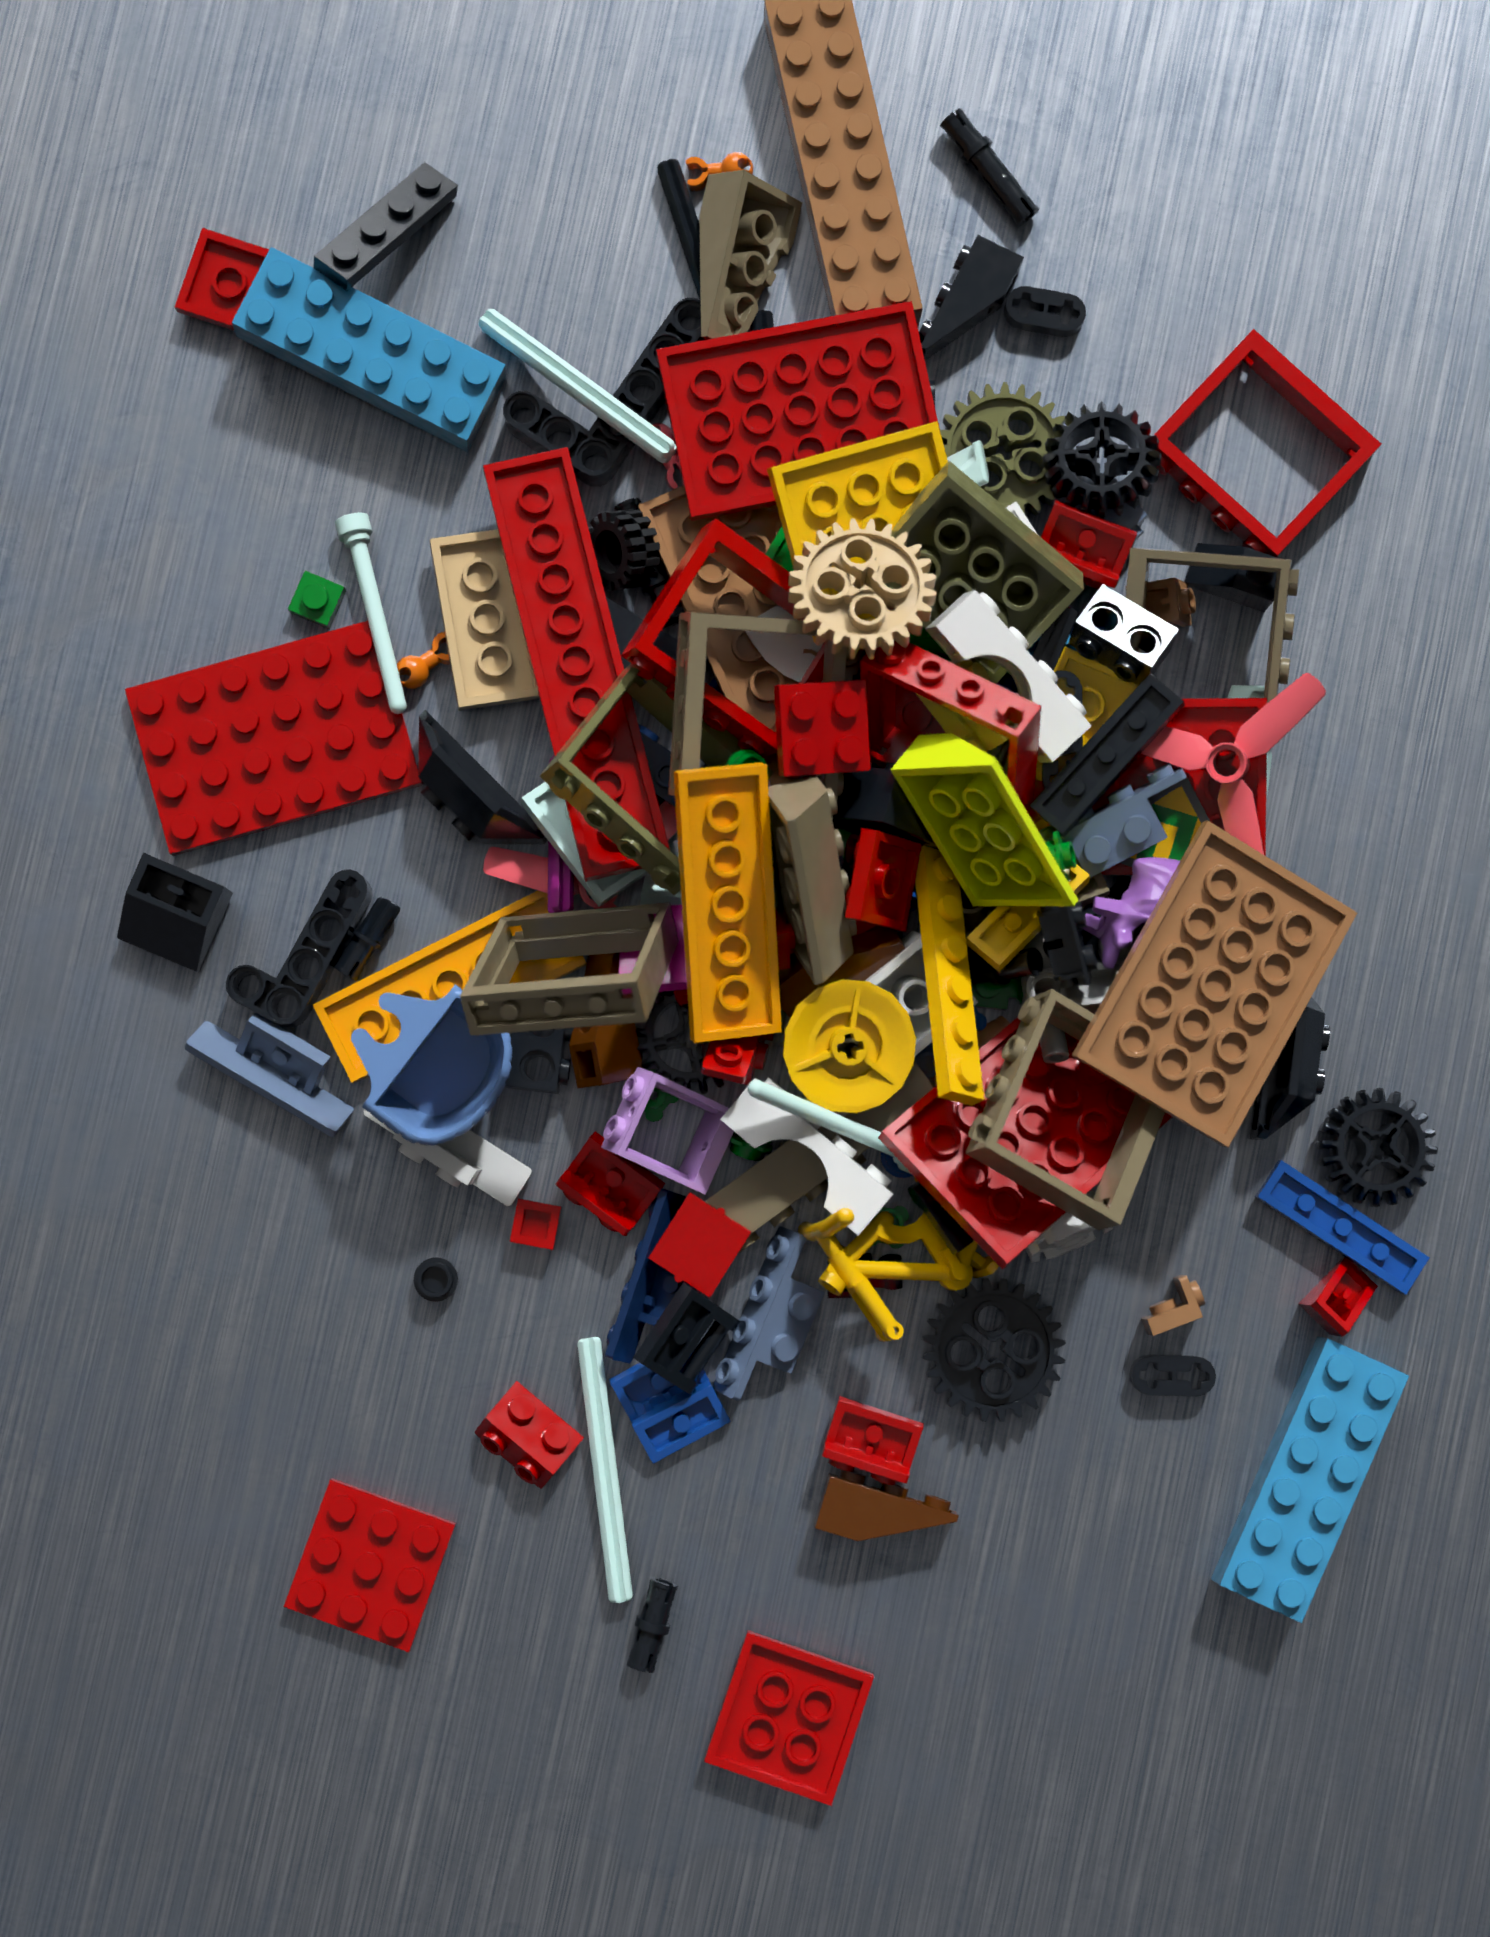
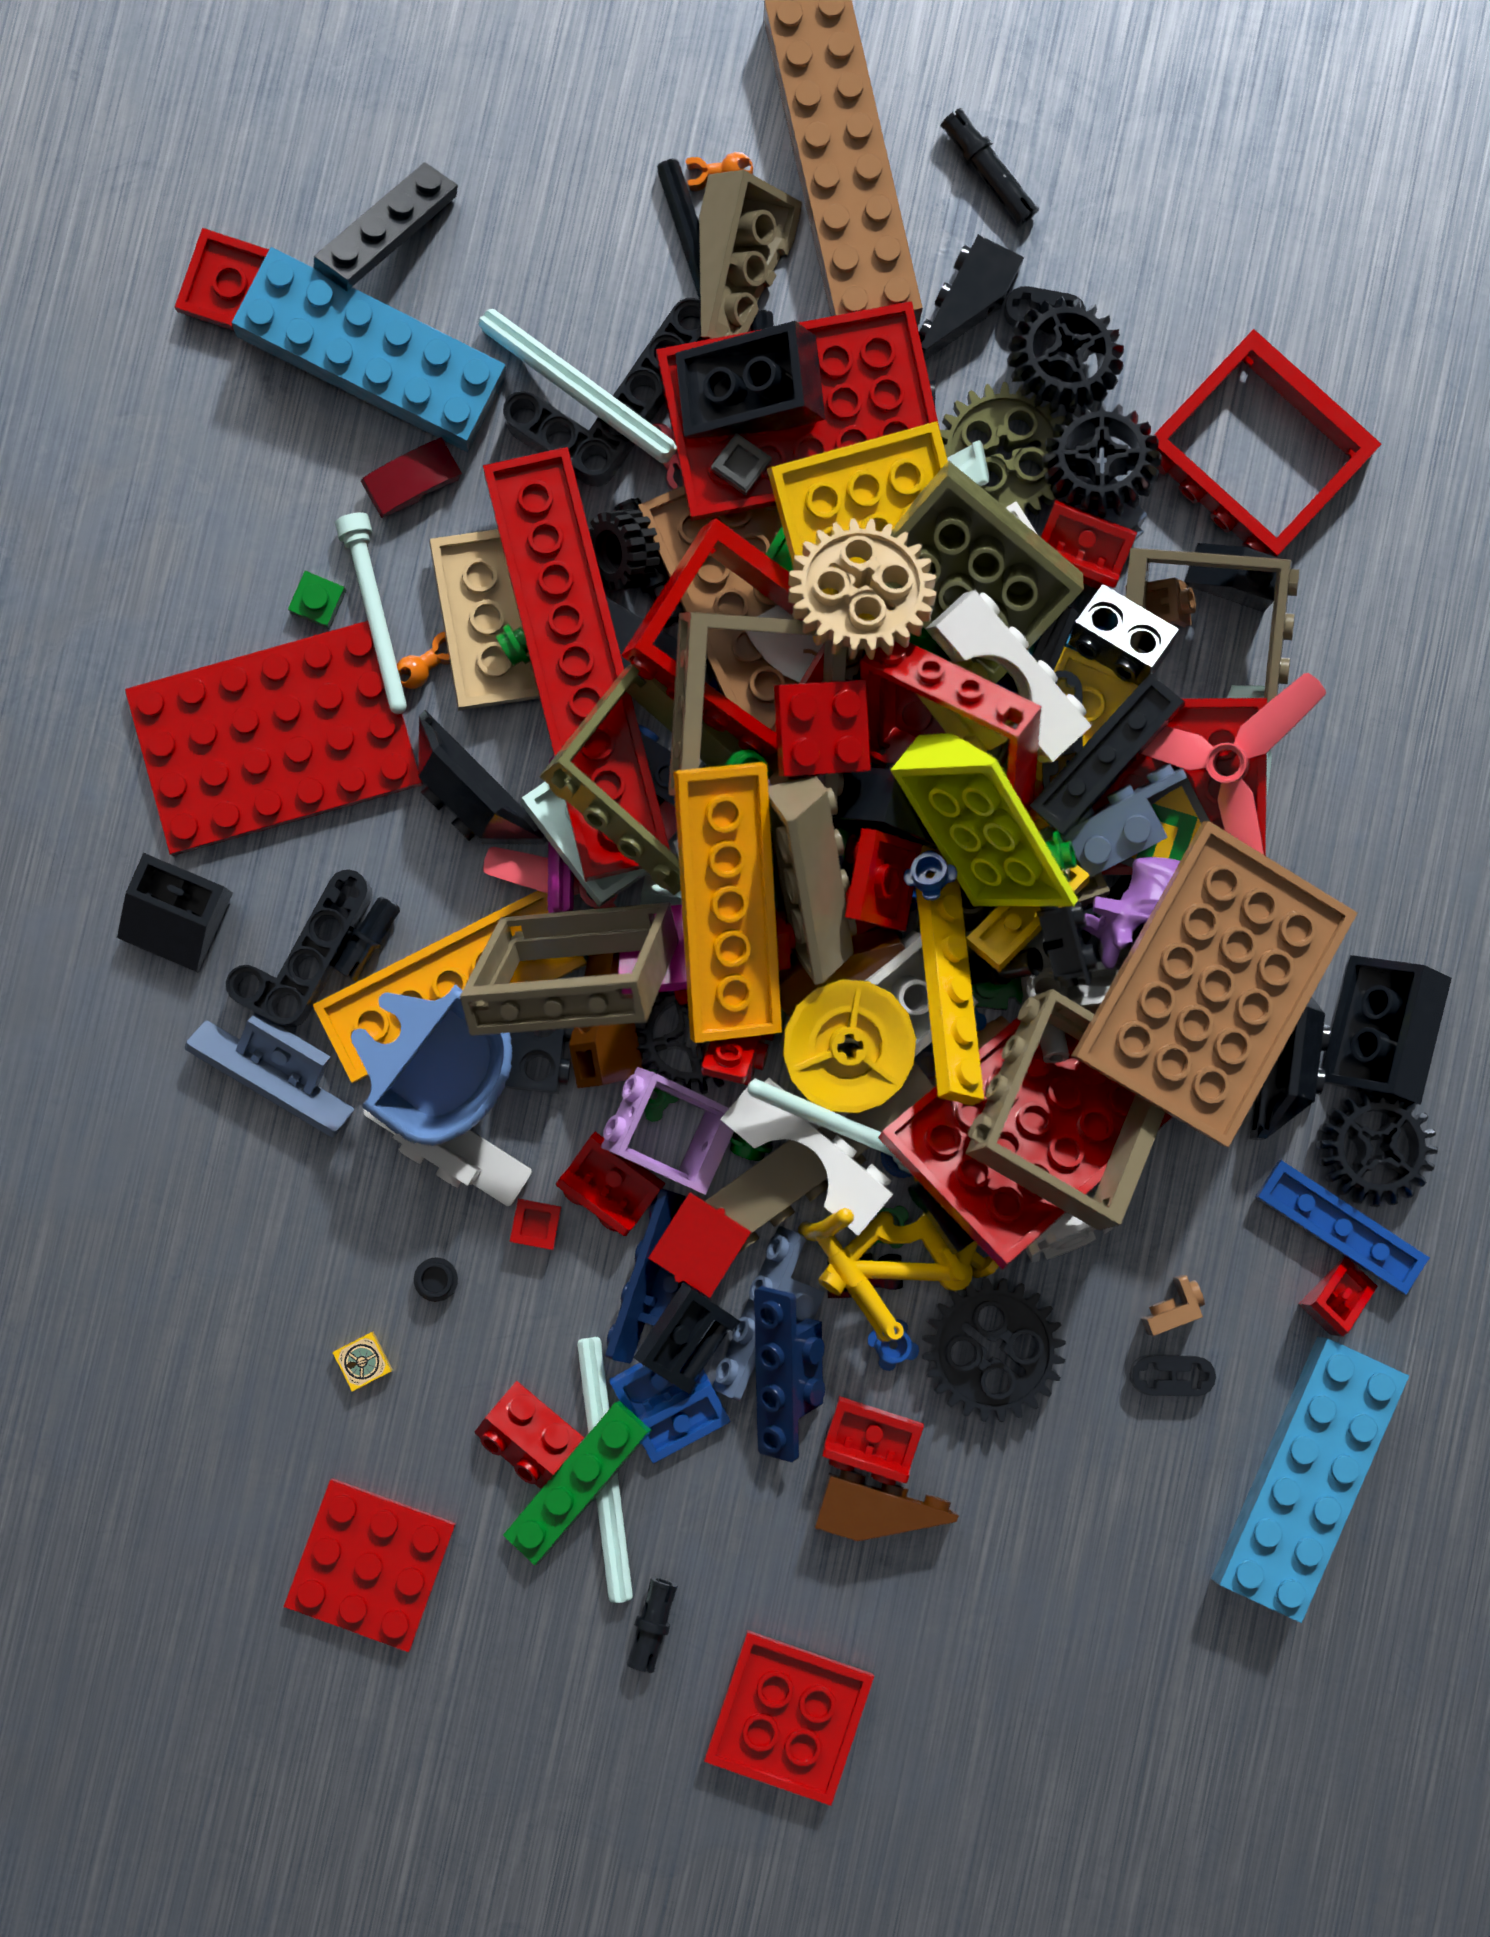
none -> tile [332,1331,393,1392]
none -> dark red slope [361,437,462,518]
none -> green plate [496,623,530,666]
none -> green plate [503,1401,652,1566]
none -> black slope [675,321,825,439]
none -> dark grey tile [710,433,772,496]
none -> dark blue bracket [754,1286,825,1462]
none -> blue plate [868,1319,919,1371]
none -> blue plate [903,850,957,901]
none -> black gear [1007,296,1124,414]
none -> black slope [1322,955,1452,1105]

